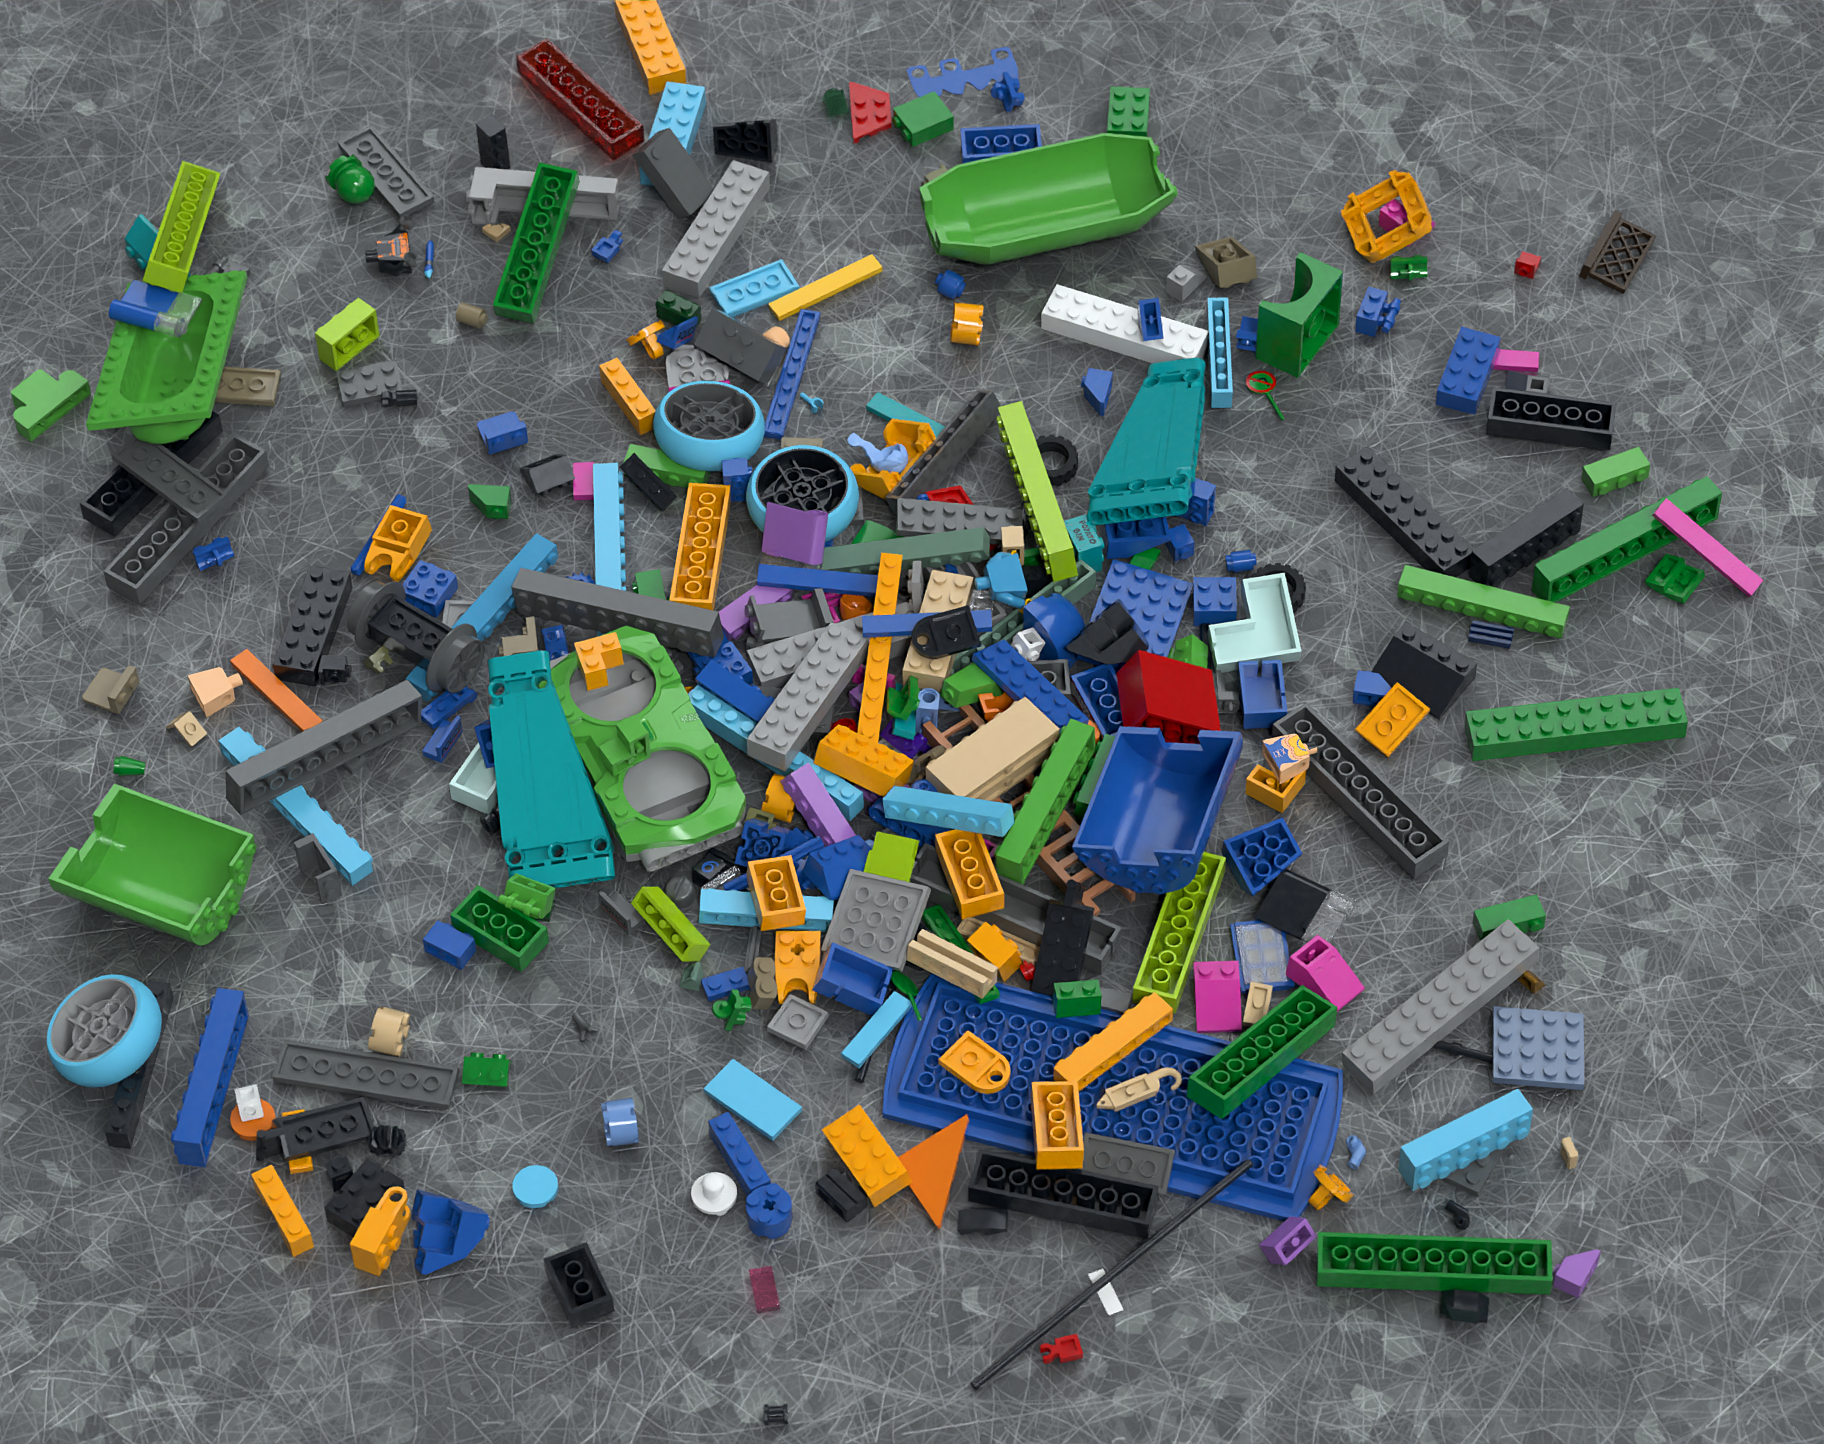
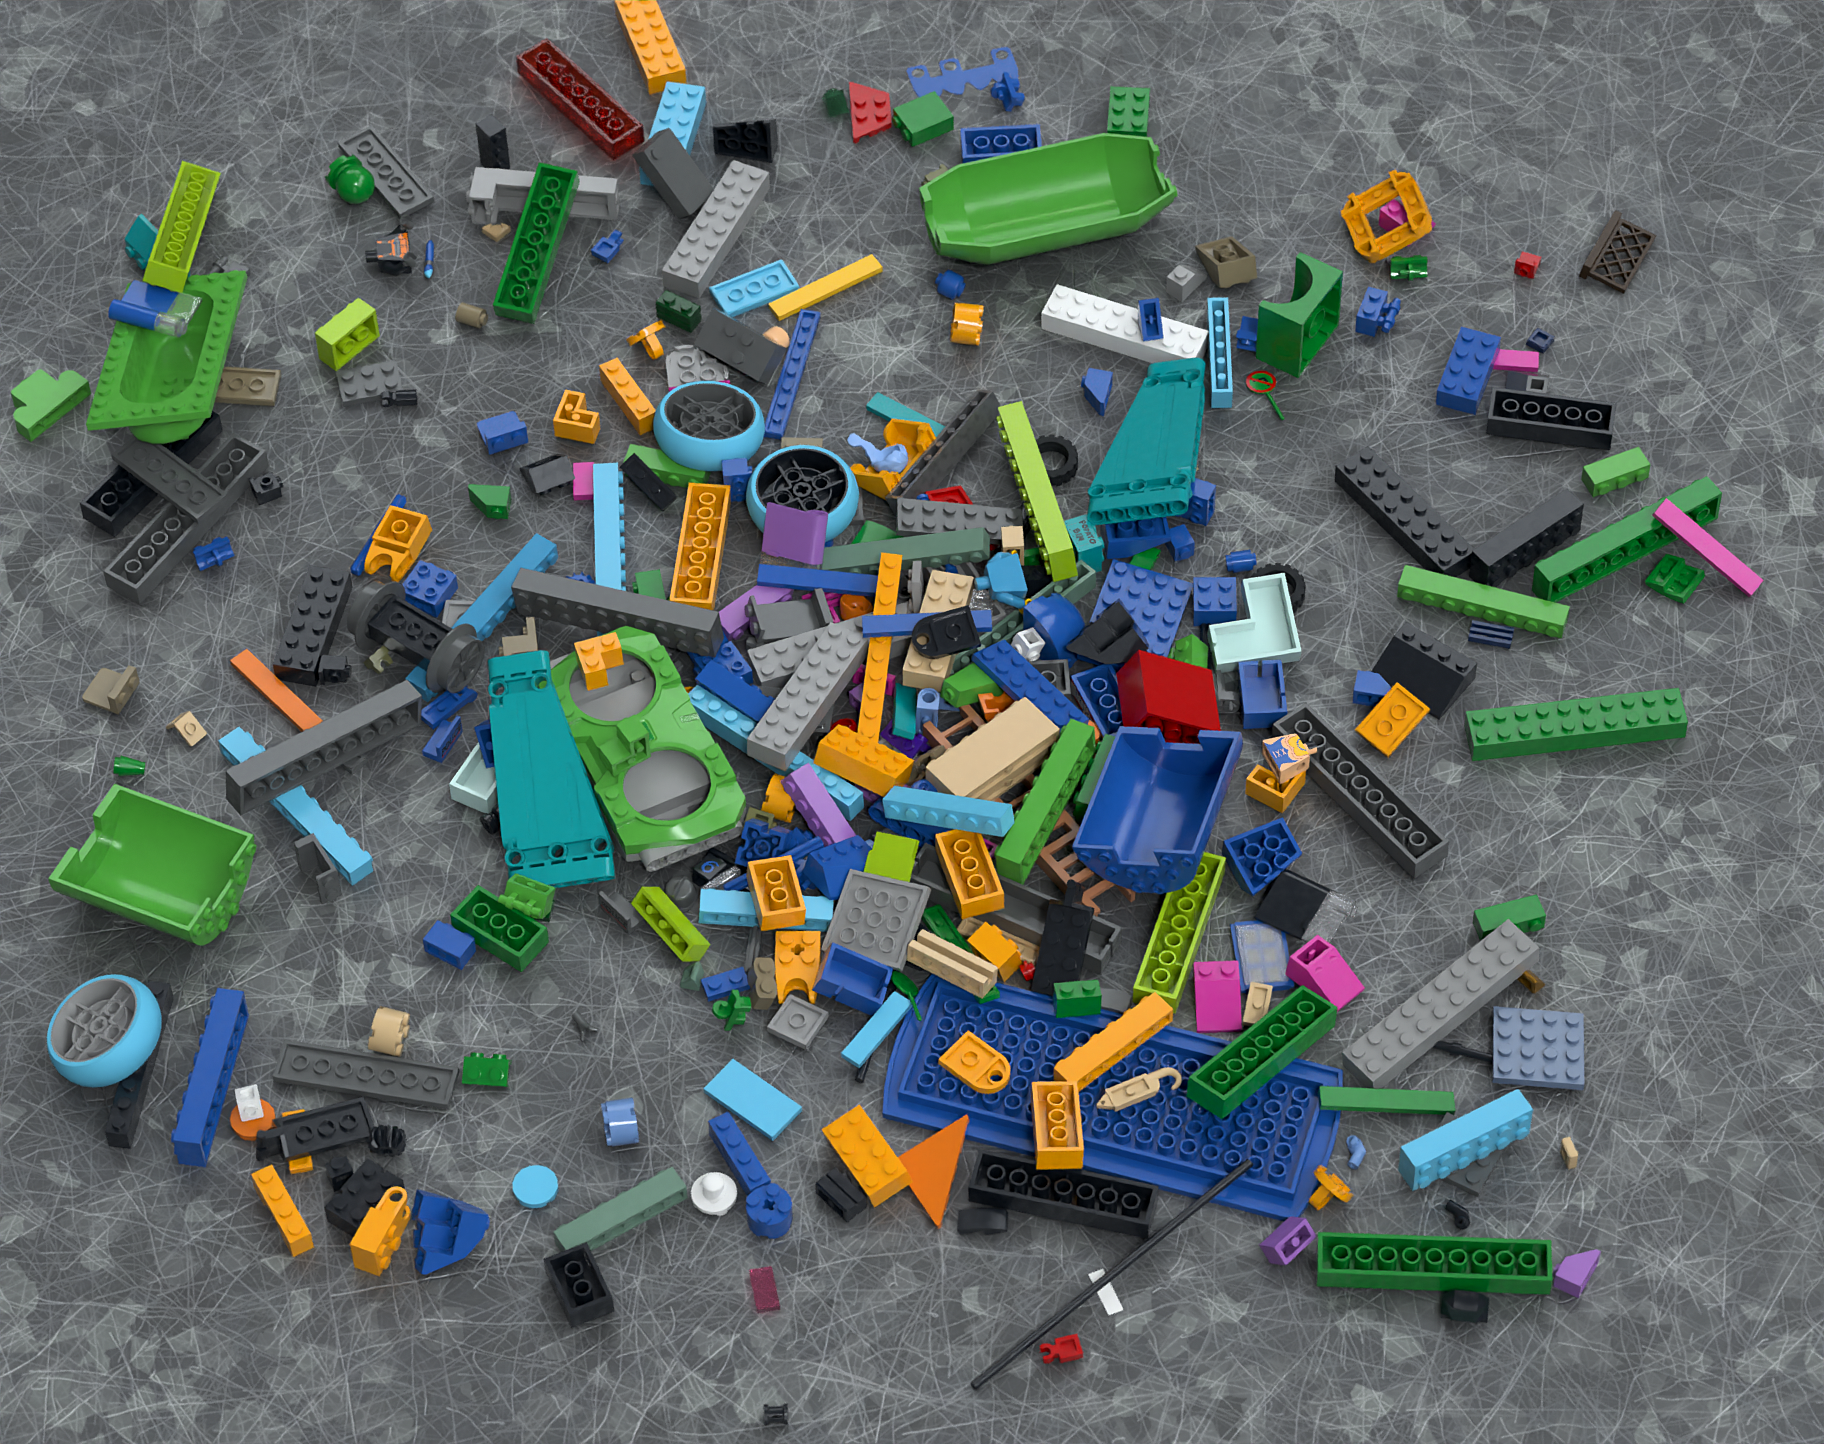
light nougat torso [188,667,243,717] -> none
blue hips [541,625,570,661] -> none
blue panel [657,316,698,349] -> none
medium azure hand [800,392,823,413] -> none
green bracket [887,675,920,721] -> none
dark grey plate [1079,1132,1176,1196] -> none
none -> black brick [249,472,283,506]
none -> light orange brick [553,390,600,444]
none -> sand green brick [553,1167,688,1252]
none -> green tile [1318,1086,1455,1115]
none -> dark blue tile [1526,327,1555,354]

